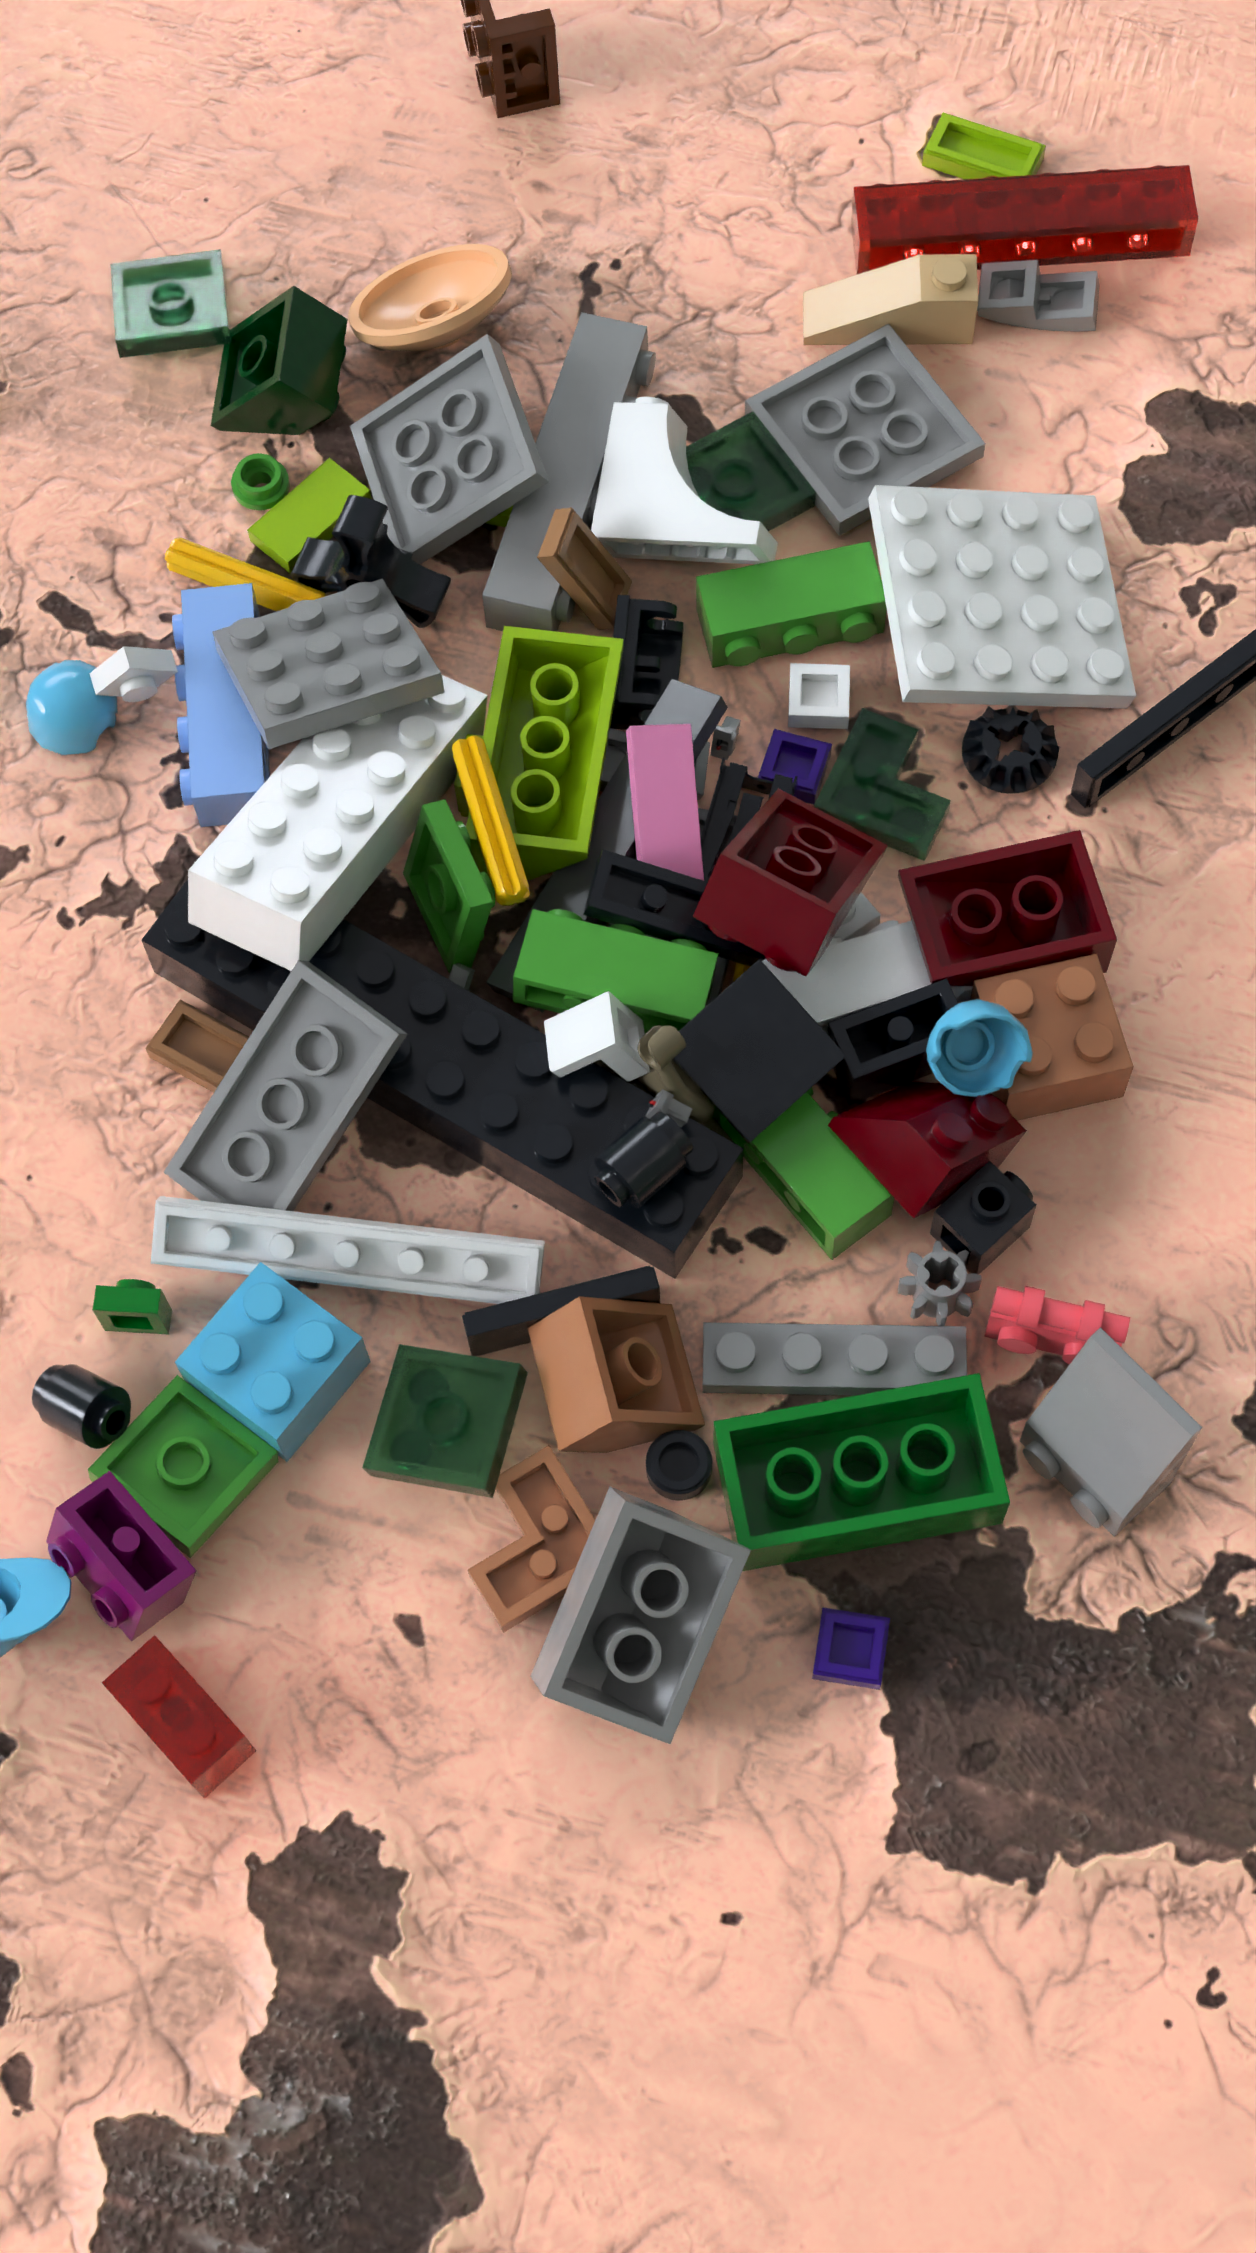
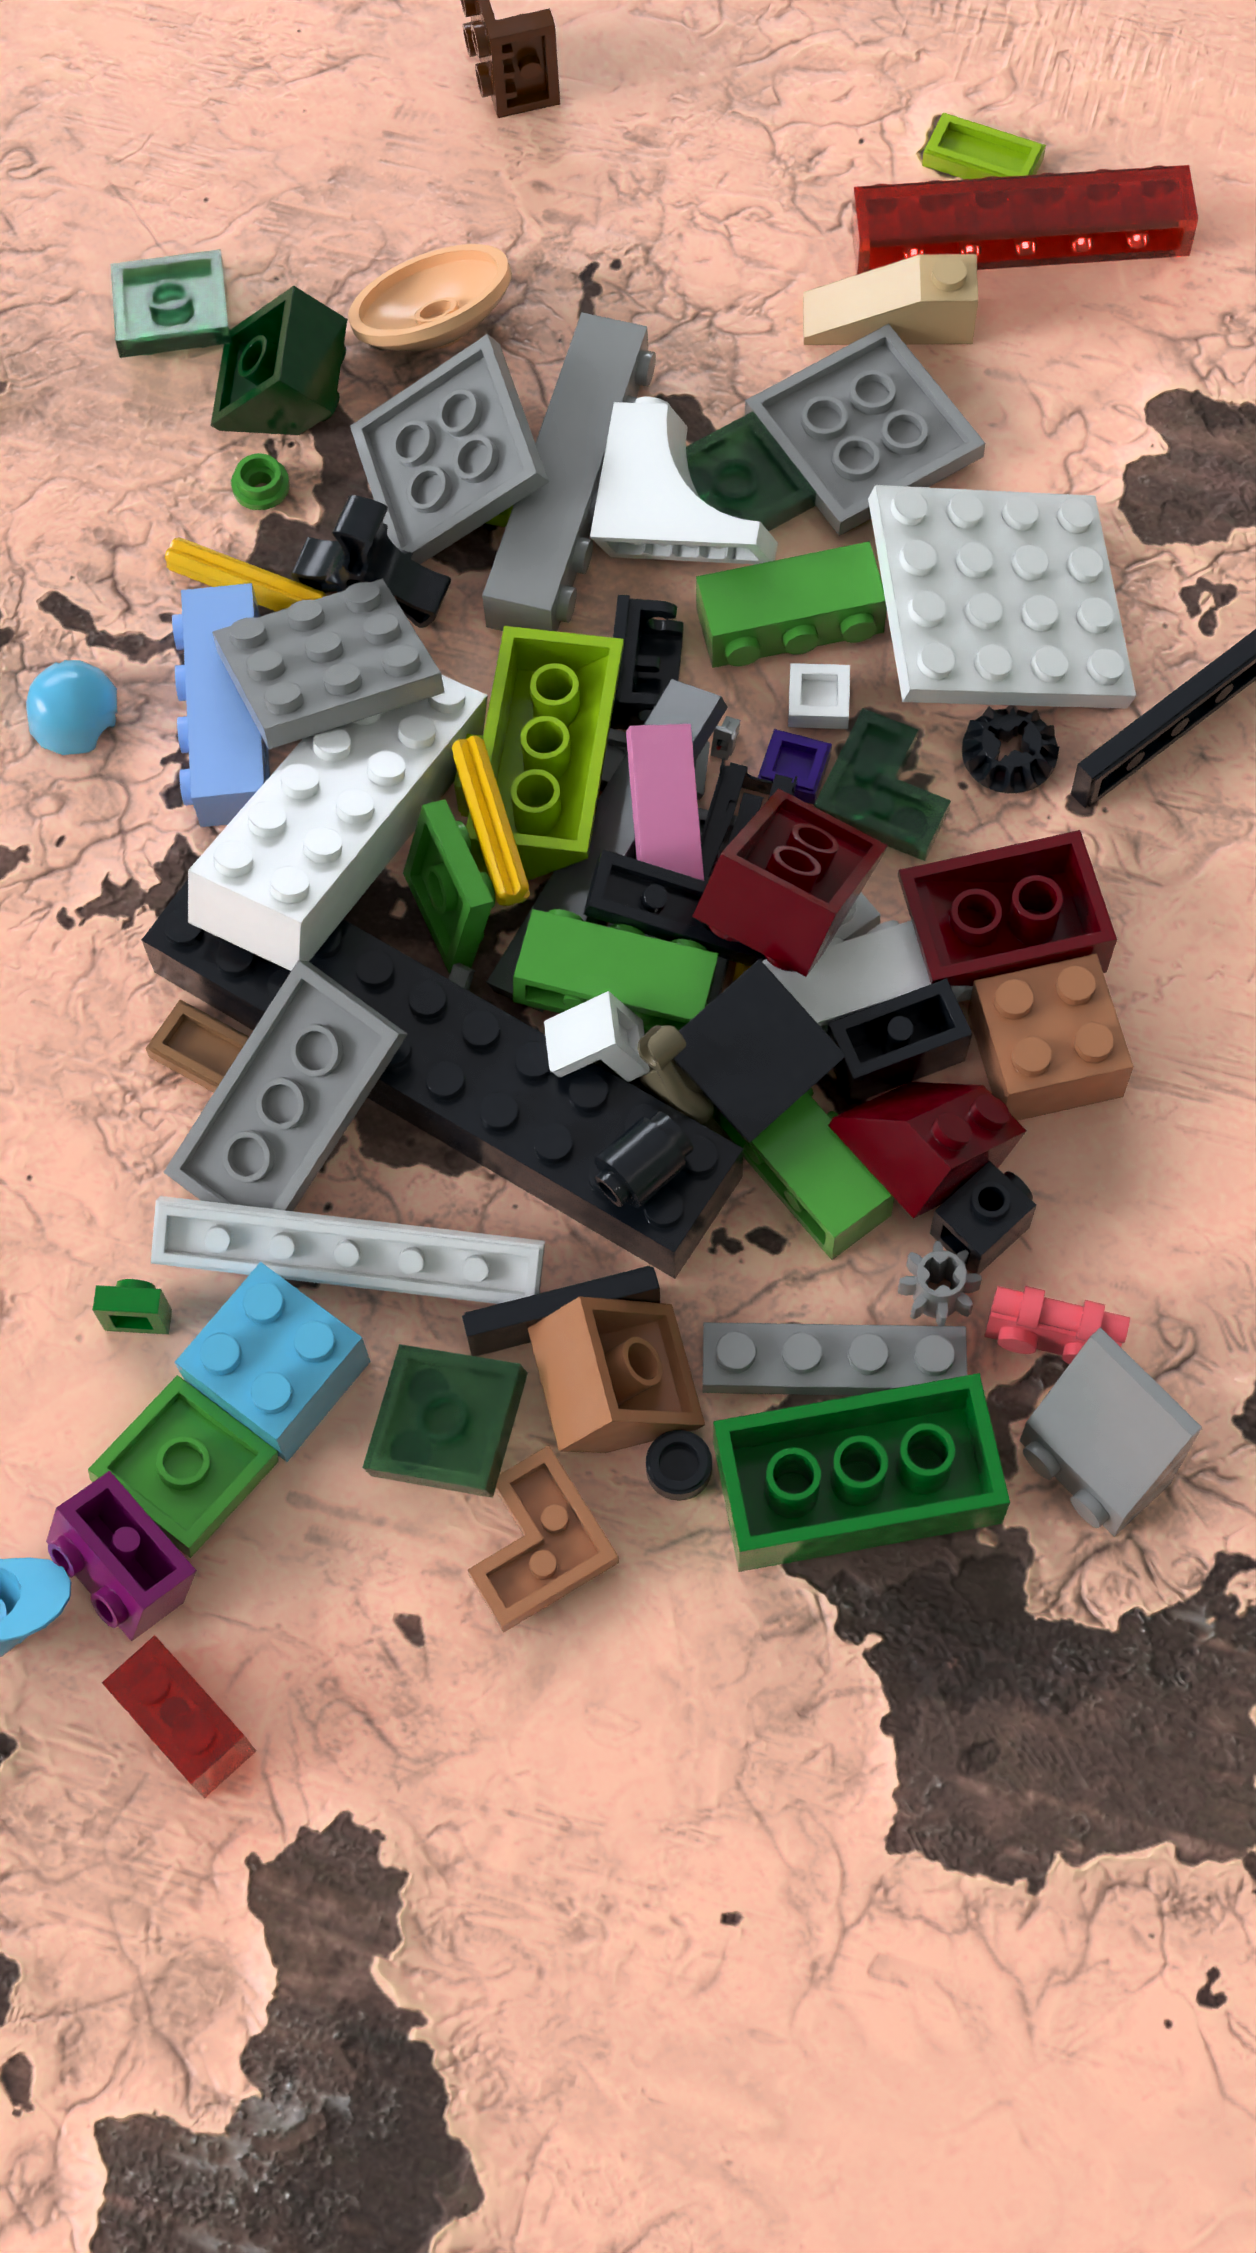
black brick [32,1364,131,1449] -> none
white plate [90,646,178,702] -> none
lime tile [247,457,372,574] -> none
light grey slope [530,1487,751,1744] -> none
medium nougat tile [537,507,632,630] -> none
light grey piece [645,1089,692,1127] -> none
dark purple tile [812,1607,890,1690] -> none
medium azure hair [926,999,1033,1097] -> none
light grey slope [977,260,1100,332] -> none

